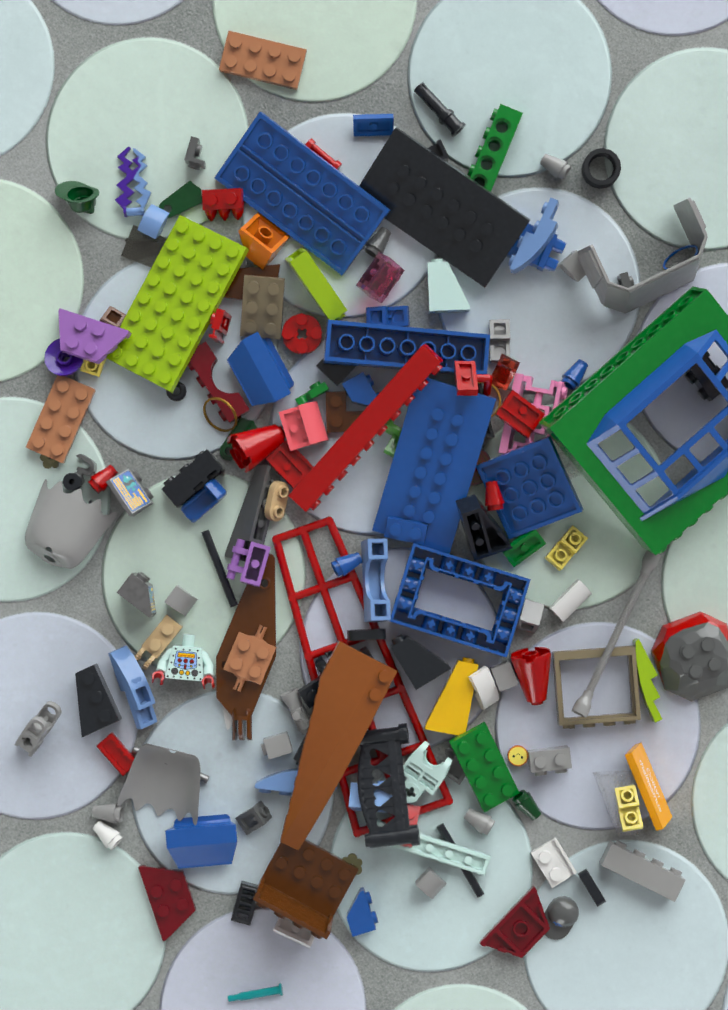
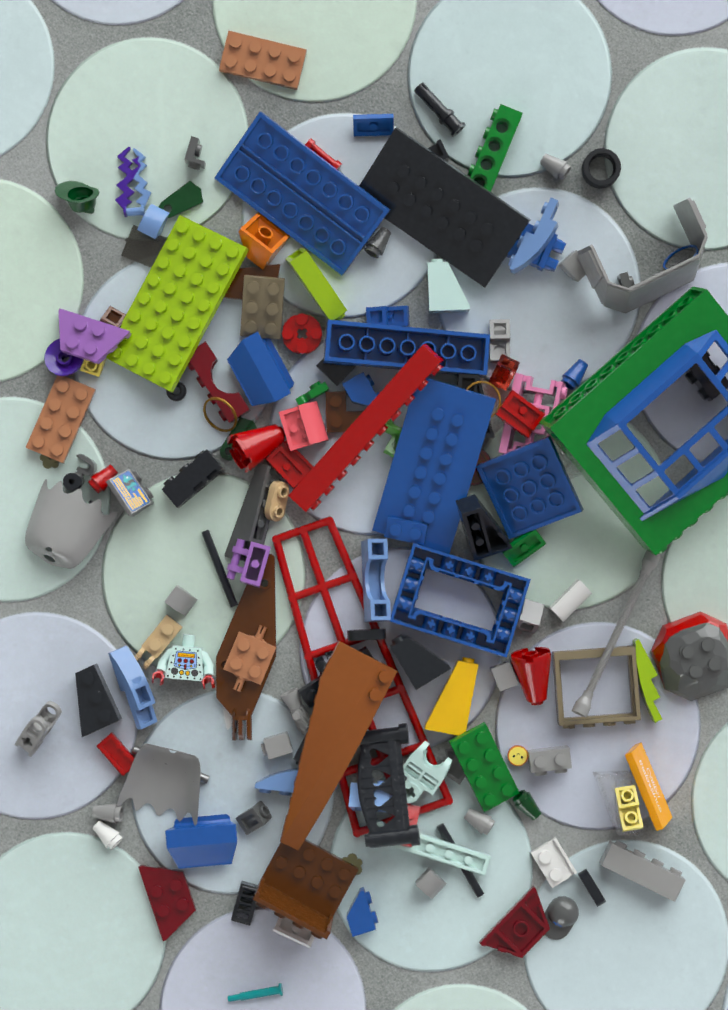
flat silver slope [117,572,156,618] -> none
blue animal [181,479,227,523] -> none
red plate [202,188,244,222] -> none
red plate [208,308,232,344] -> none
blue cone [331,552,363,577] -> none
clear pink brick [356,252,405,303] -> none
red plate [454,361,493,396] -> none
white slope [468,666,500,710] -> none
red cone [485,480,505,511] -> none
light yellow slope [545,525,588,571] -> none

